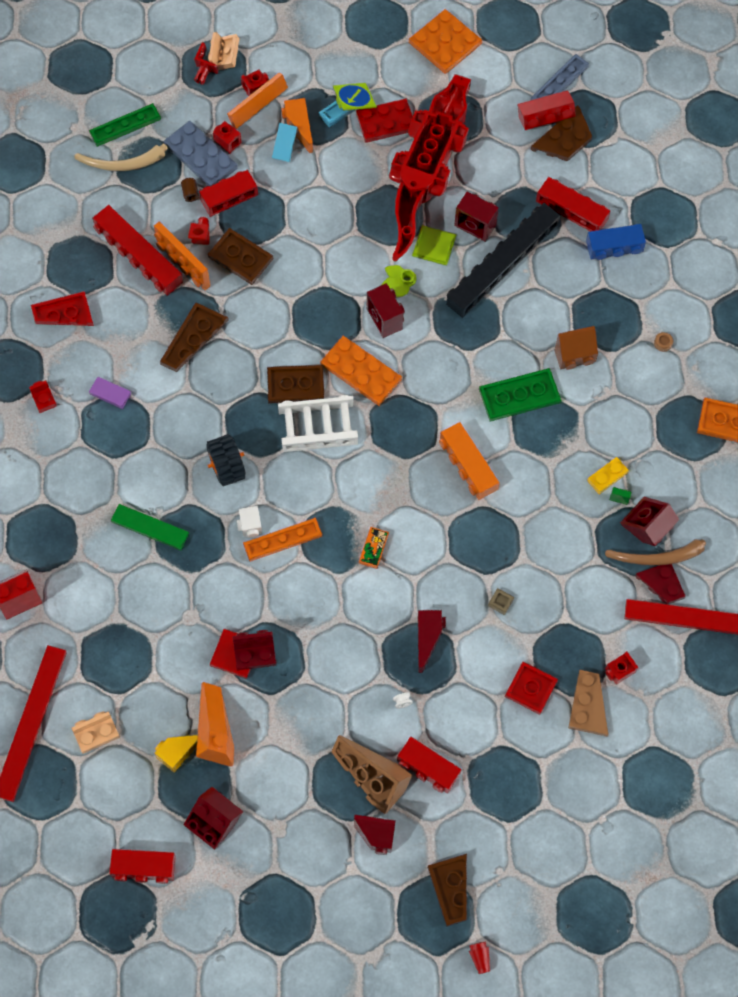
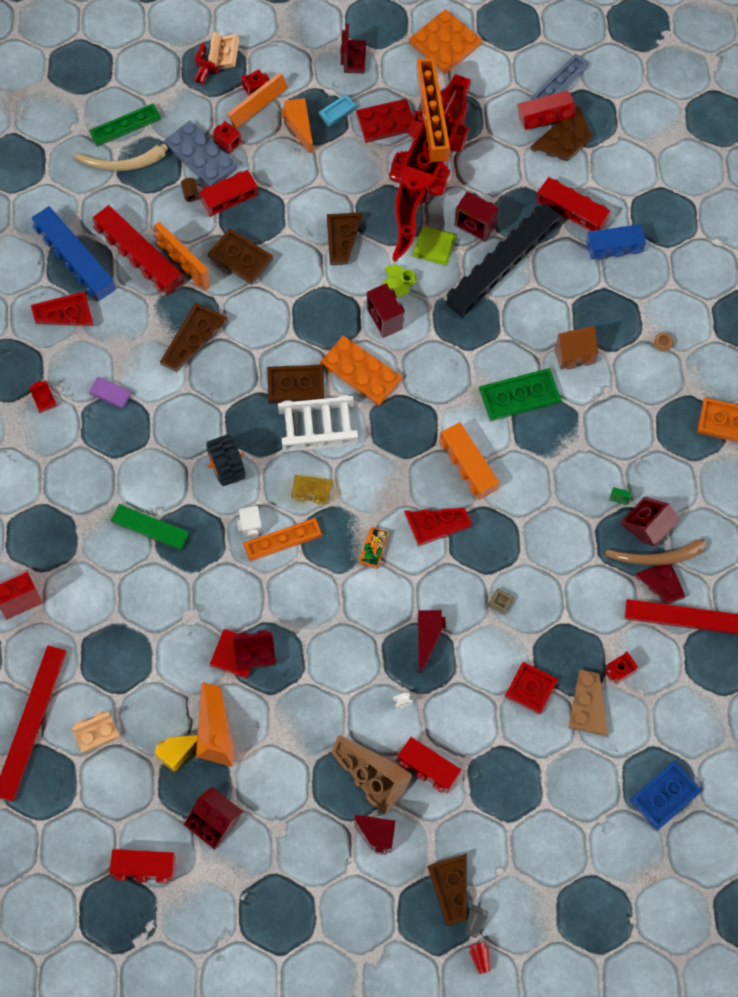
red bracket [188,217,210,245] -> none
medium azure tile [272,123,298,162] -> none
piece [333,83,377,111] -> none
yellow plate [587,457,629,495] -> none
none -> blue brick [31,206,116,302]
none -> clear yellow bracket [291,475,333,505]
none -> reddish brown wing [327,212,363,265]
none -> dark red bracket [340,23,366,74]
none -> red wing [404,508,472,547]
none -> orange brick [416,58,450,162]
none -> dark grey cone [465,905,489,938]
none -> blue tile [629,760,702,831]

